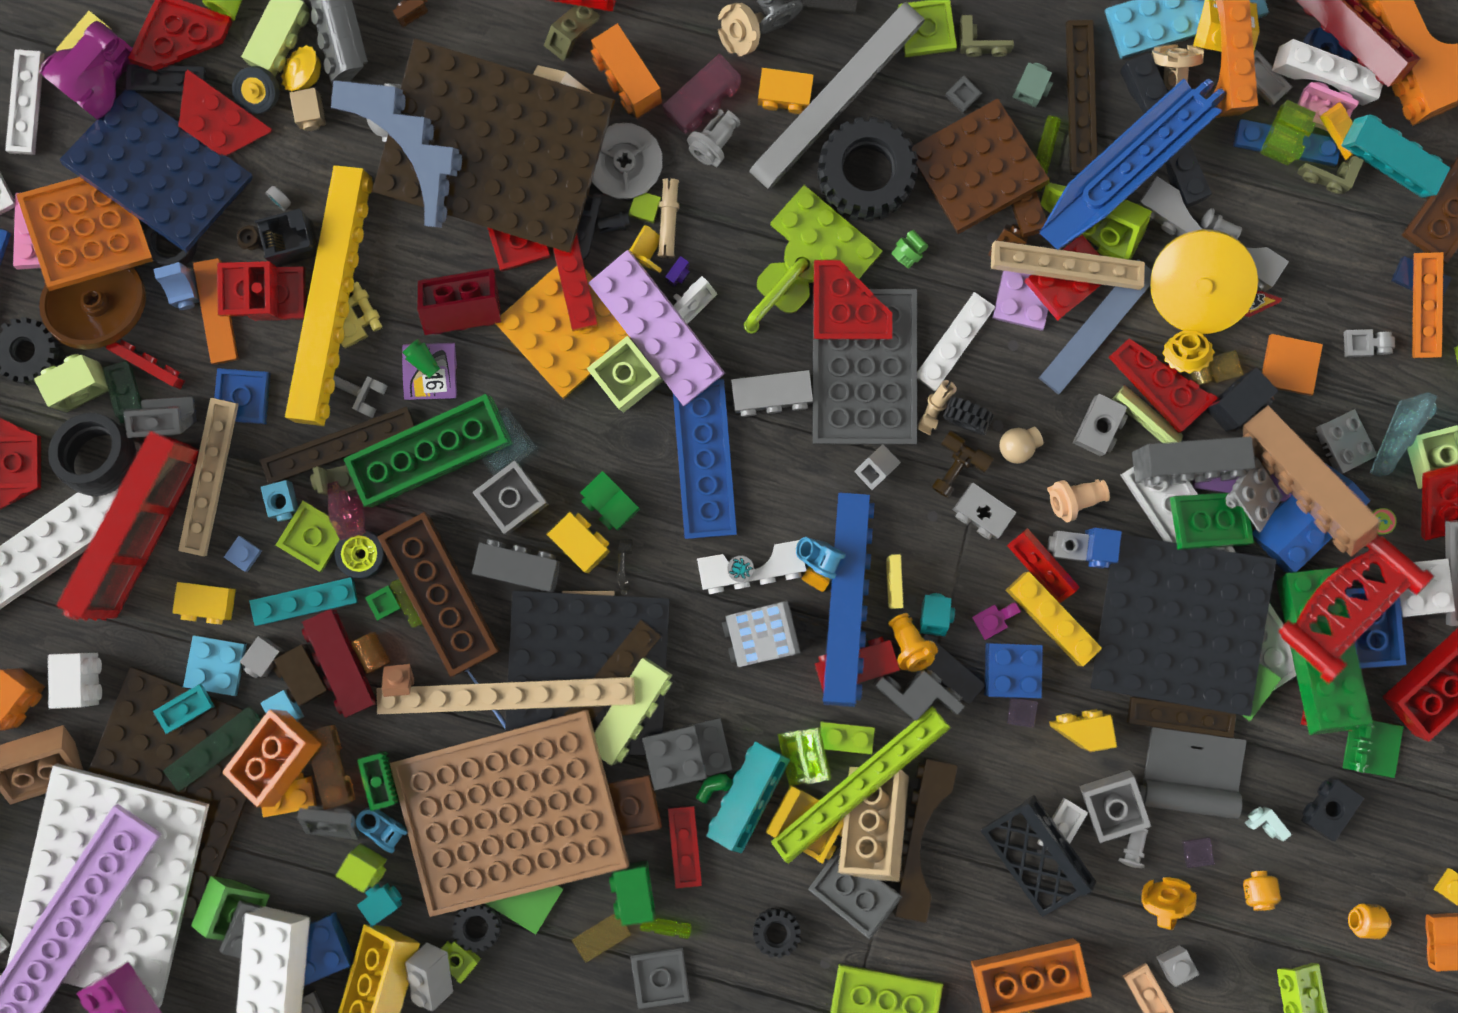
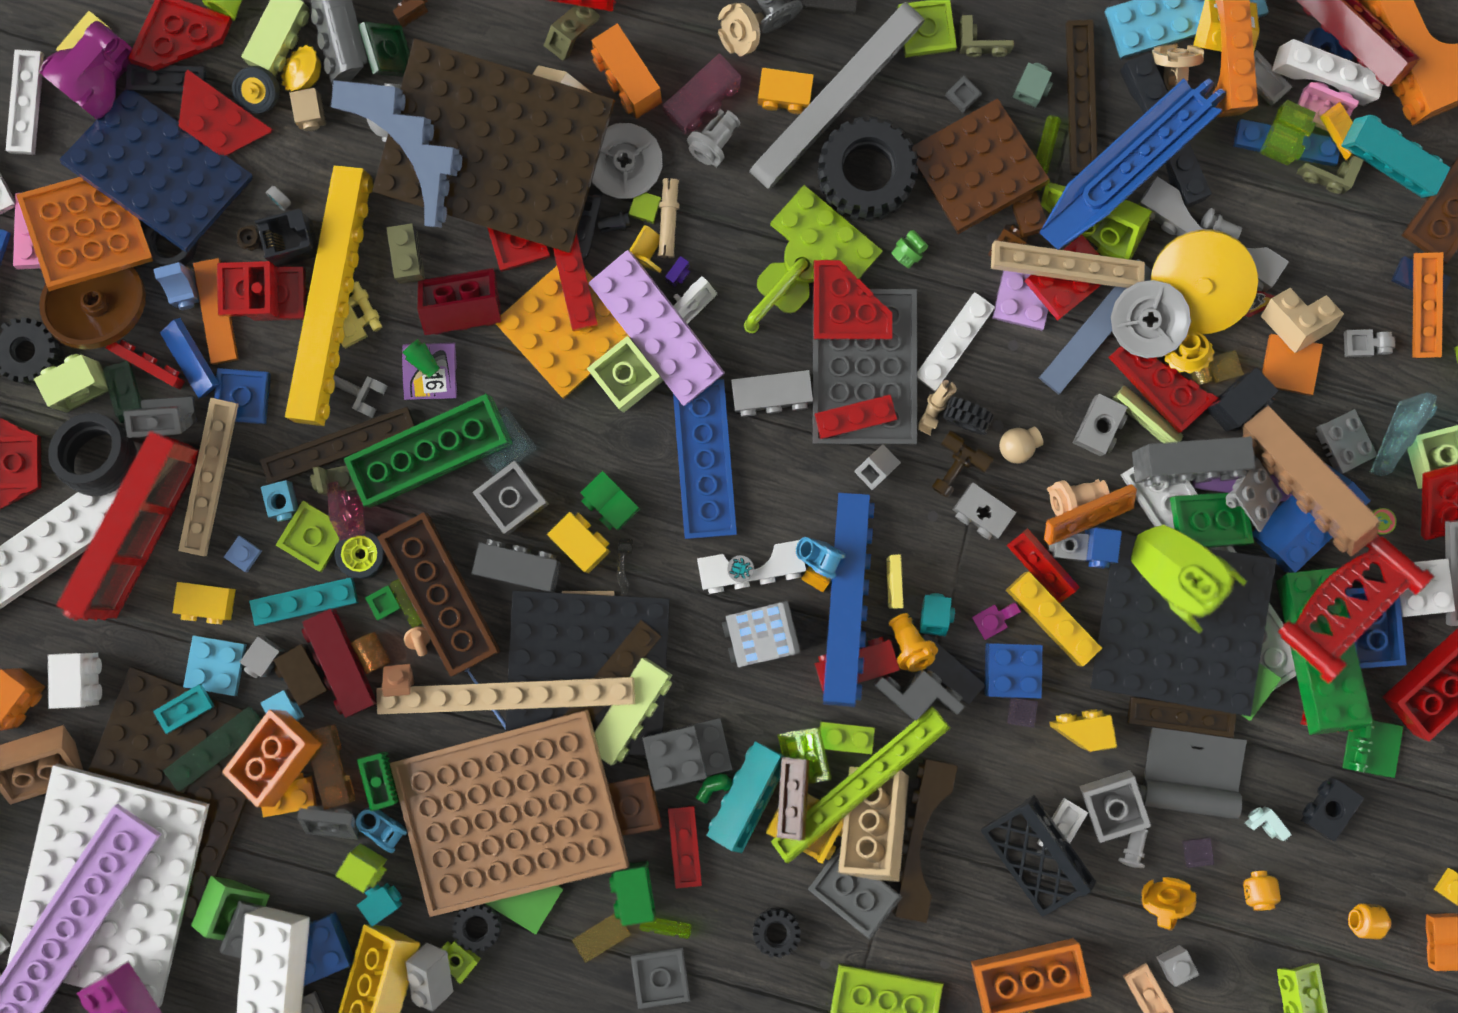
none -> blue tile [160,318,219,398]
none -> dark green tile [358,22,410,77]
none -> olive brick [386,223,425,284]
none -> light nougat plate [404,627,430,656]
none -> tile [777,757,810,841]
none -> red plate [814,394,897,440]
none -> orange tile [1044,484,1137,545]
none -> light grey piece [1111,280,1191,358]
none -> lime piece [1131,525,1247,633]
none -> tan brick [1261,288,1344,353]

